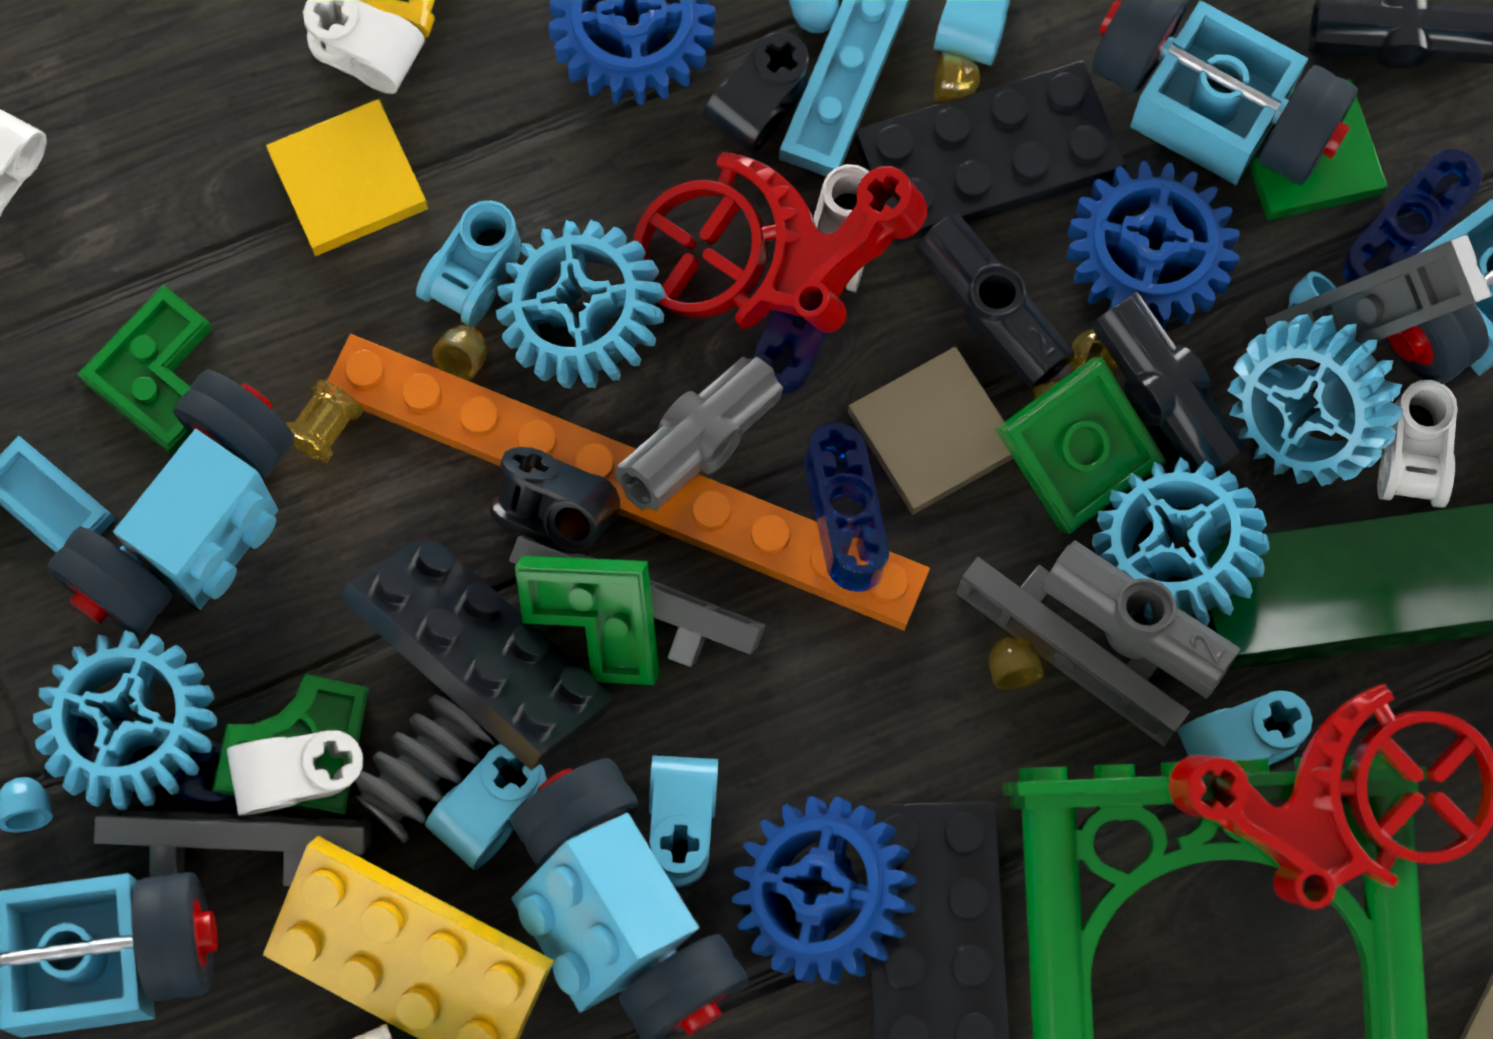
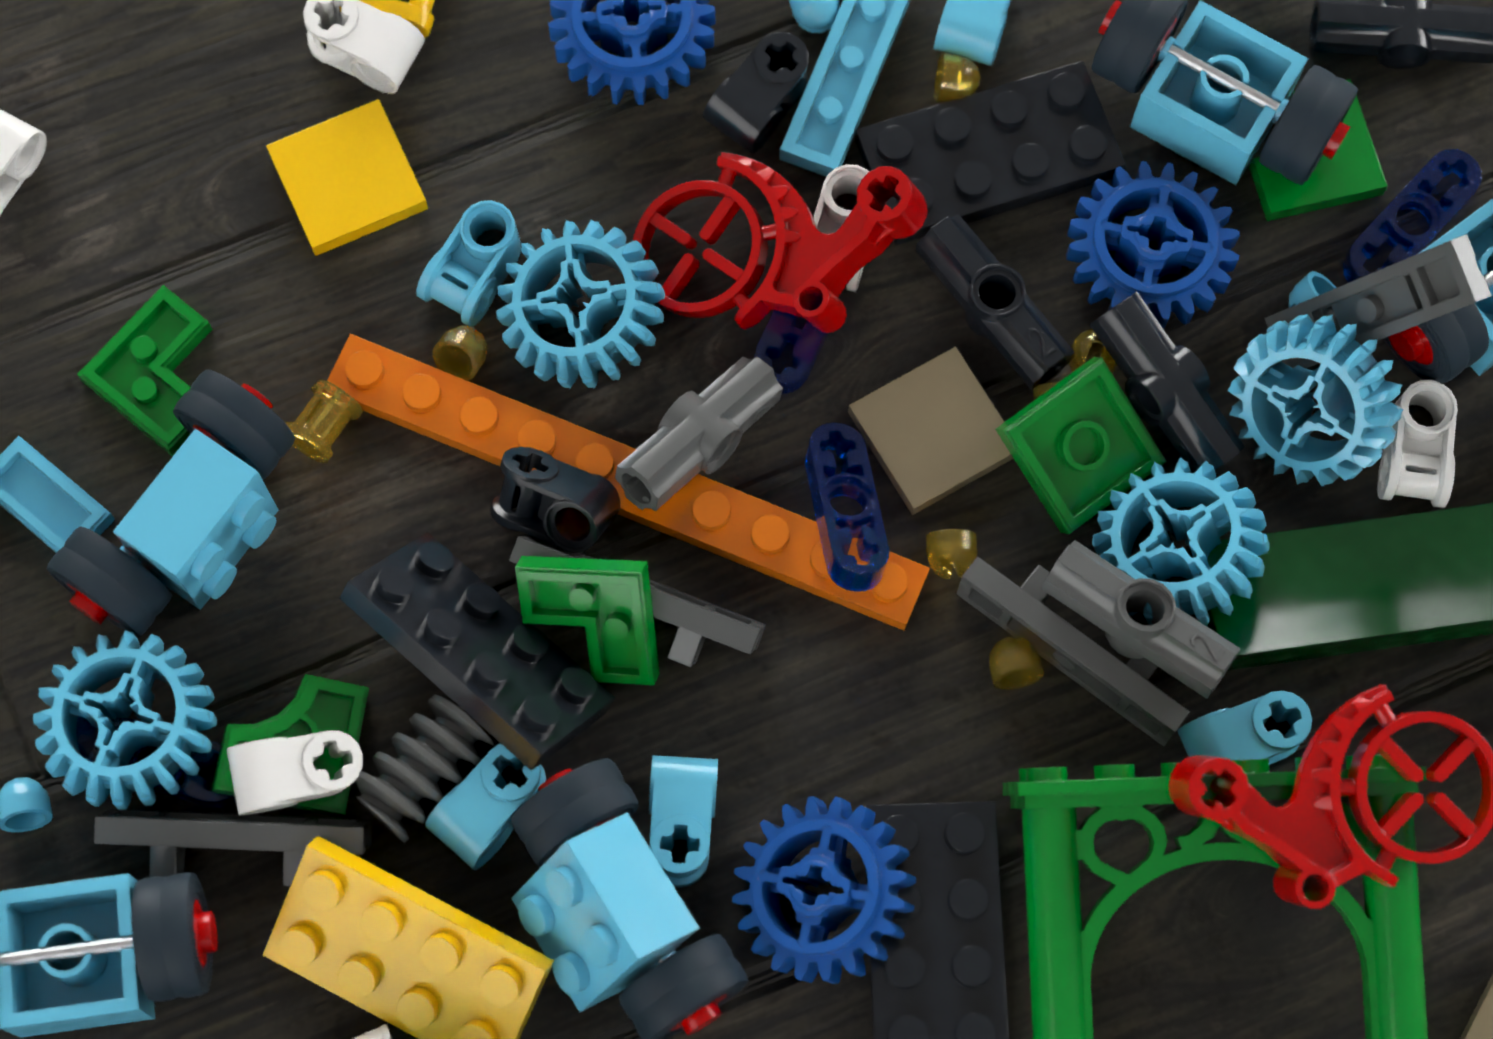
none -> clear yellow hinge [926,529,978,579]

